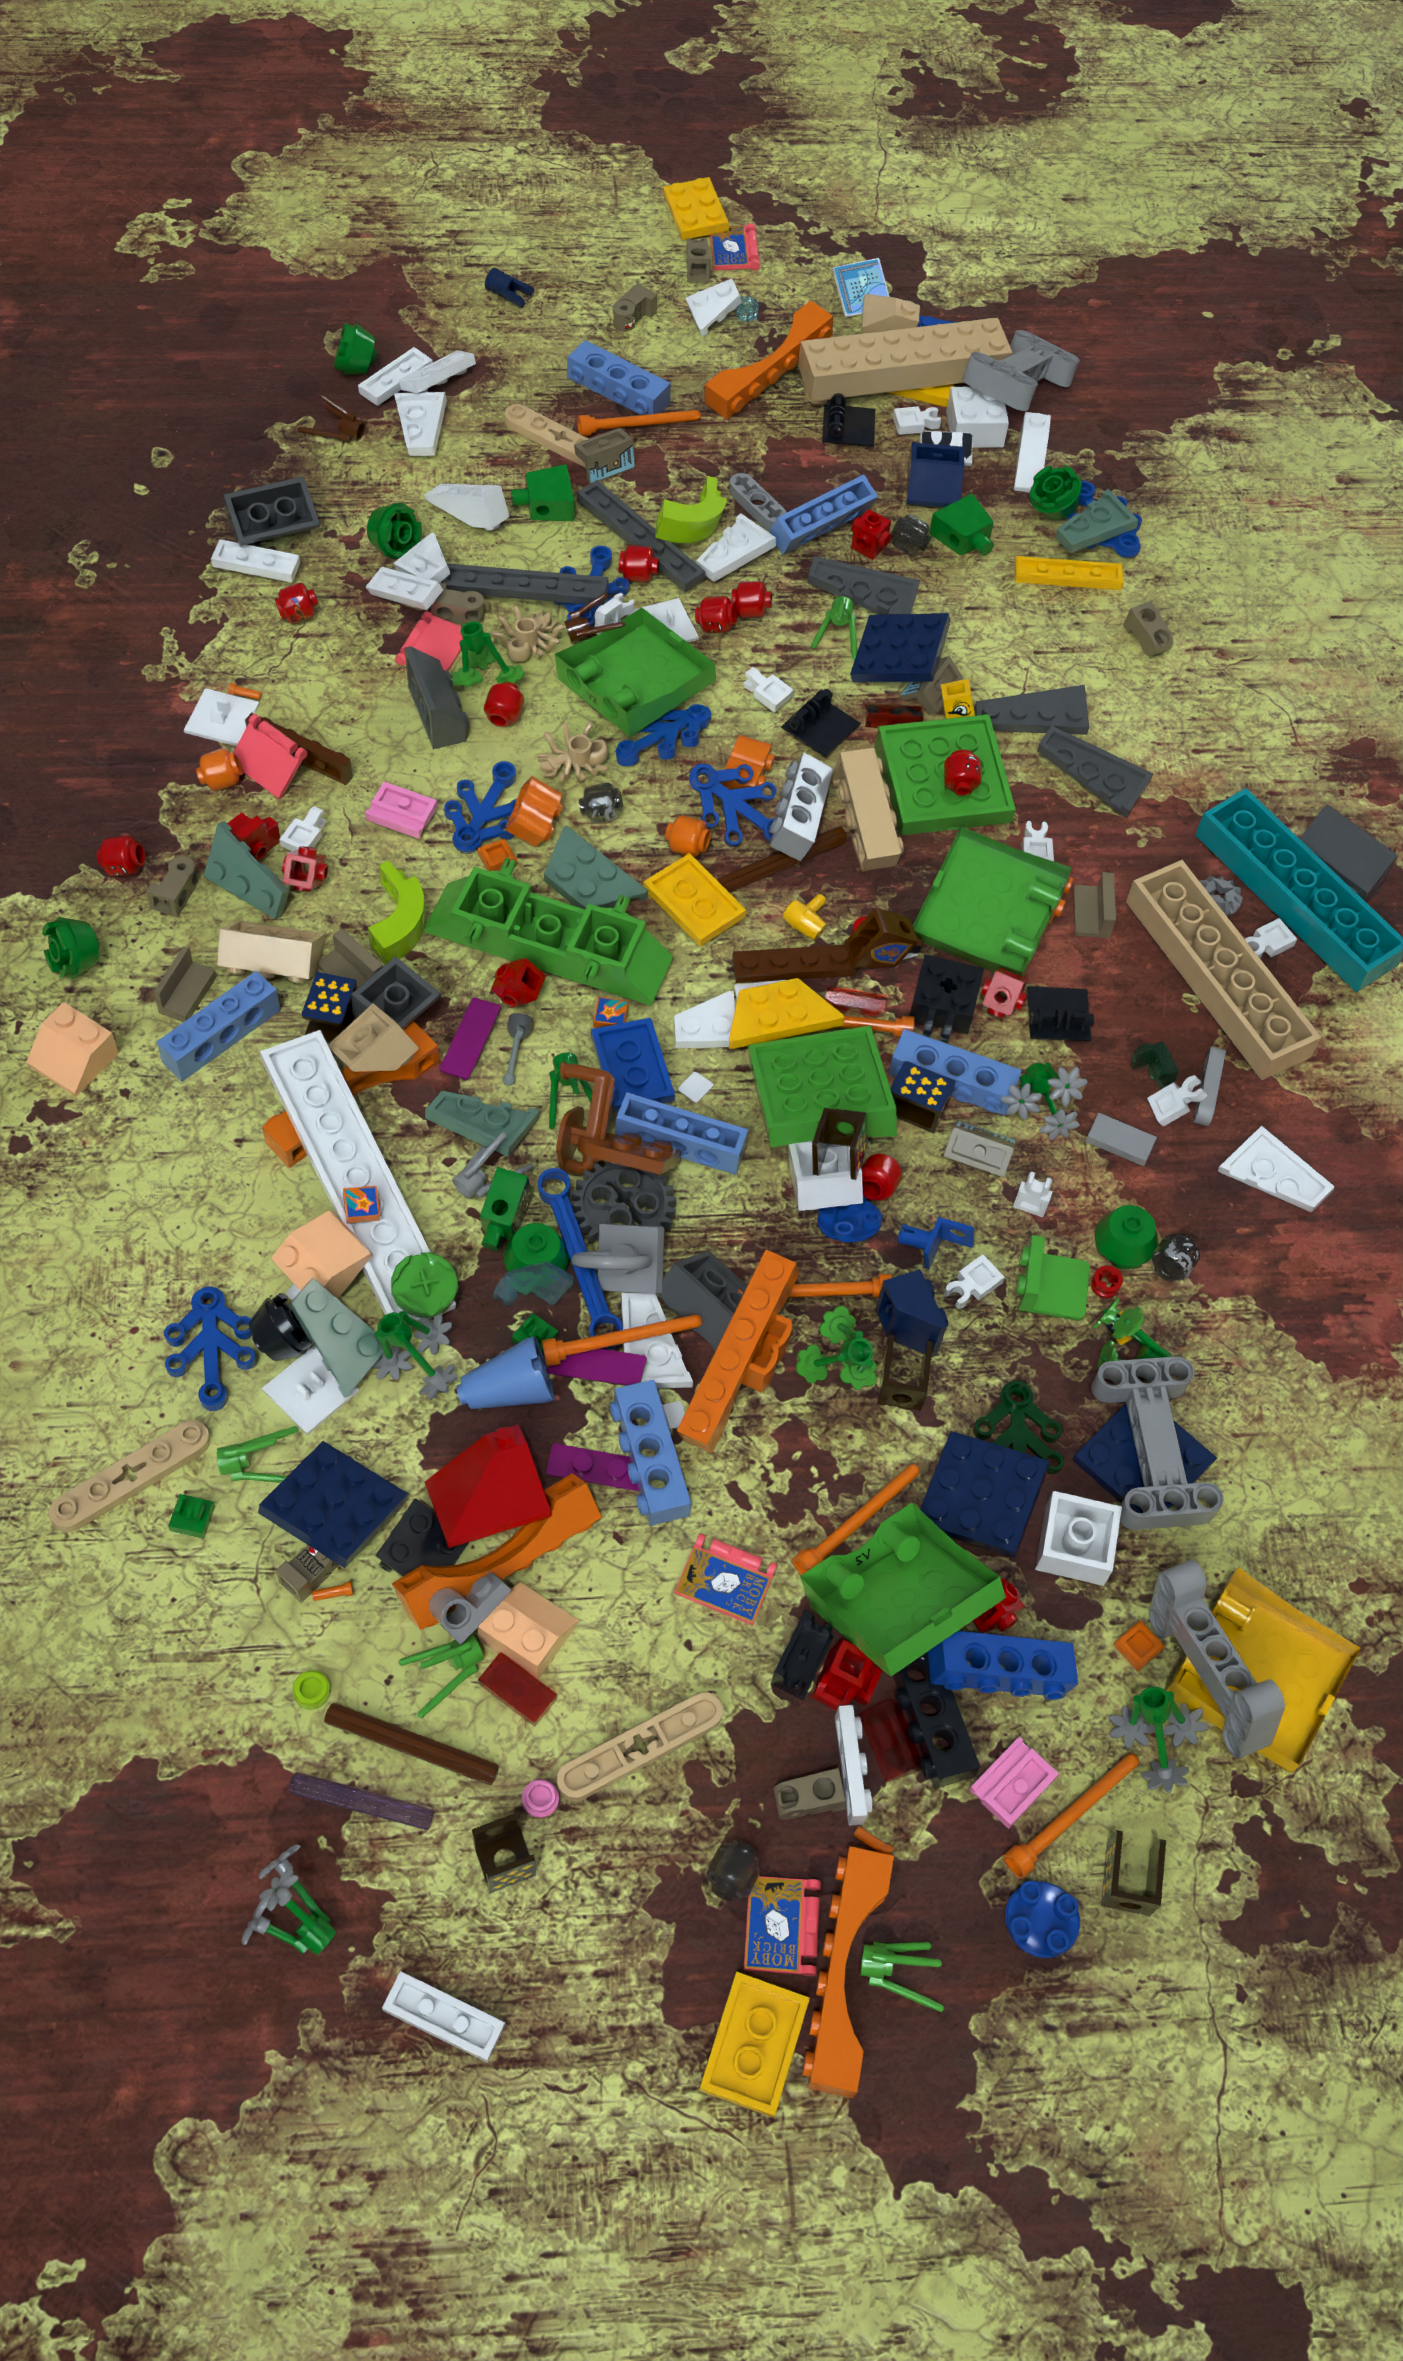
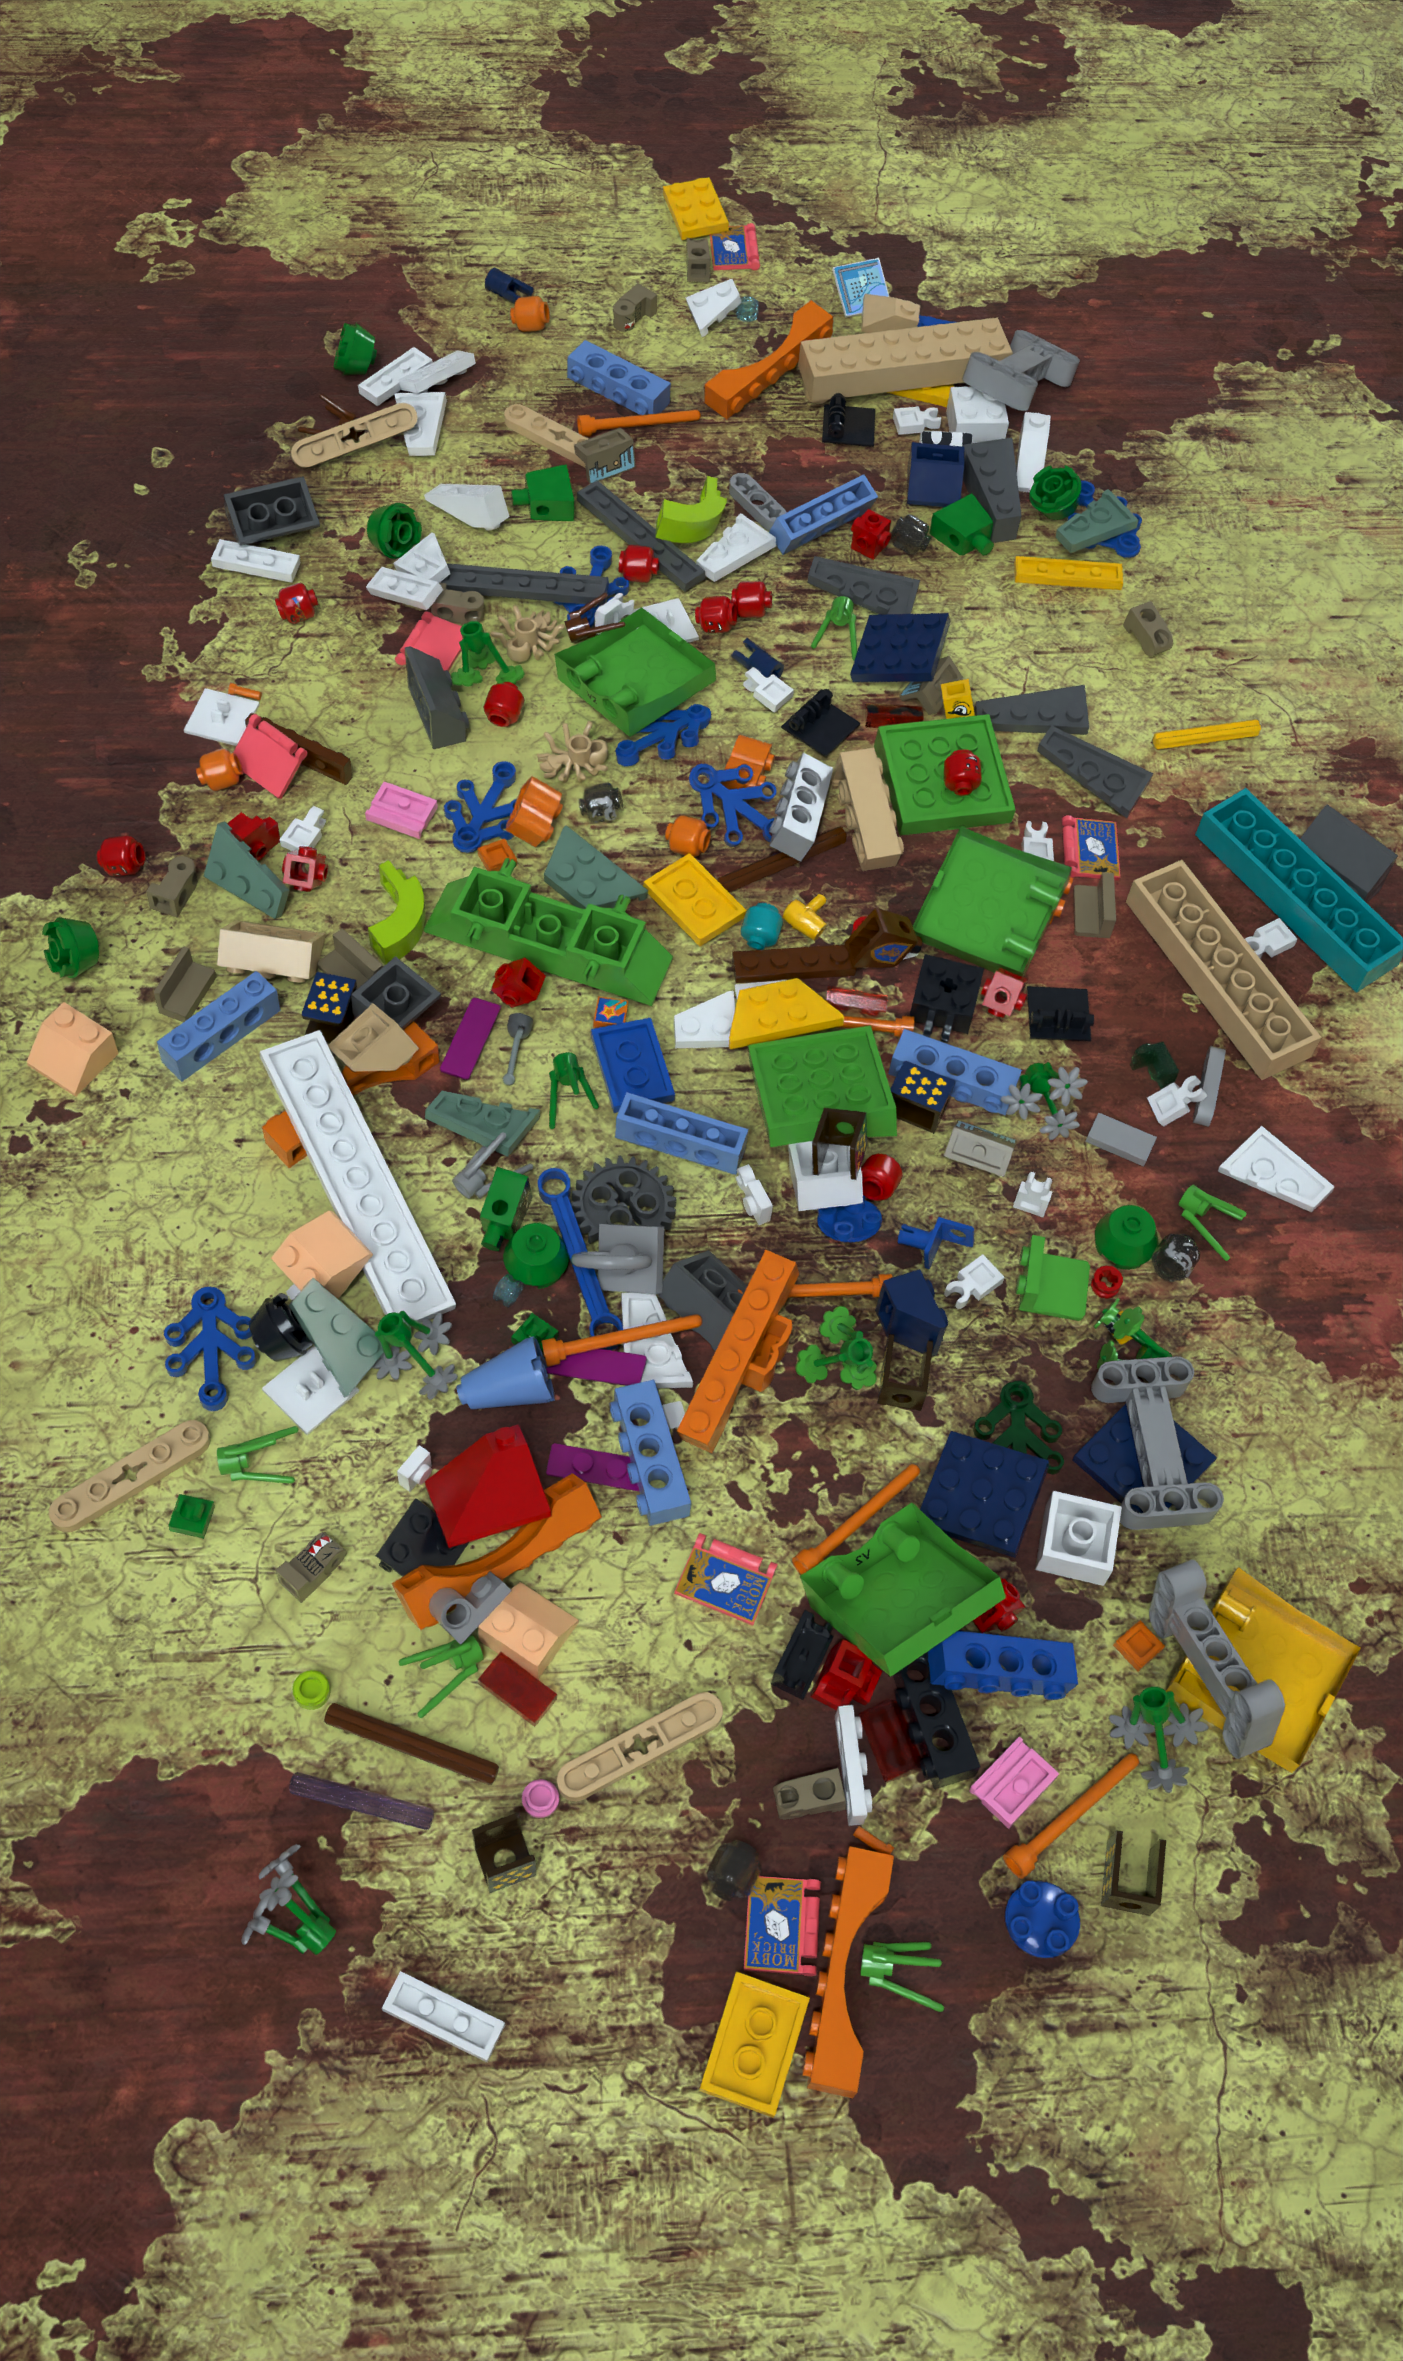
dark blue plate [258,1441,408,1568] -> none
orange piece [312,1581,353,1601] -> none
tile [343,1186,380,1223] -> none
bright green tile [391,1252,458,1318] -> none
clear light blue slope [503,1262,573,1306] -> none
dark orange plate [556,1062,681,1175] -> none
white sticker [678,1072,713,1103] -> none
light grey gear [1200,875,1243,916] -> none
none -> tan piece [291,403,417,469]
none -> white plate [397,1445,432,1492]
none -> orange head [510,296,550,332]
none -> dark blue hinge [731,638,784,678]
none -> white plate [736,1164,773,1225]
none -> teal head [741,903,783,950]
none -> dark grey wedge [962,438,1022,543]
none -> piece [1062,815,1120,881]
none -> yellow axle [1152,719,1261,750]
none -> bright green plant [1179,1185,1247,1261]

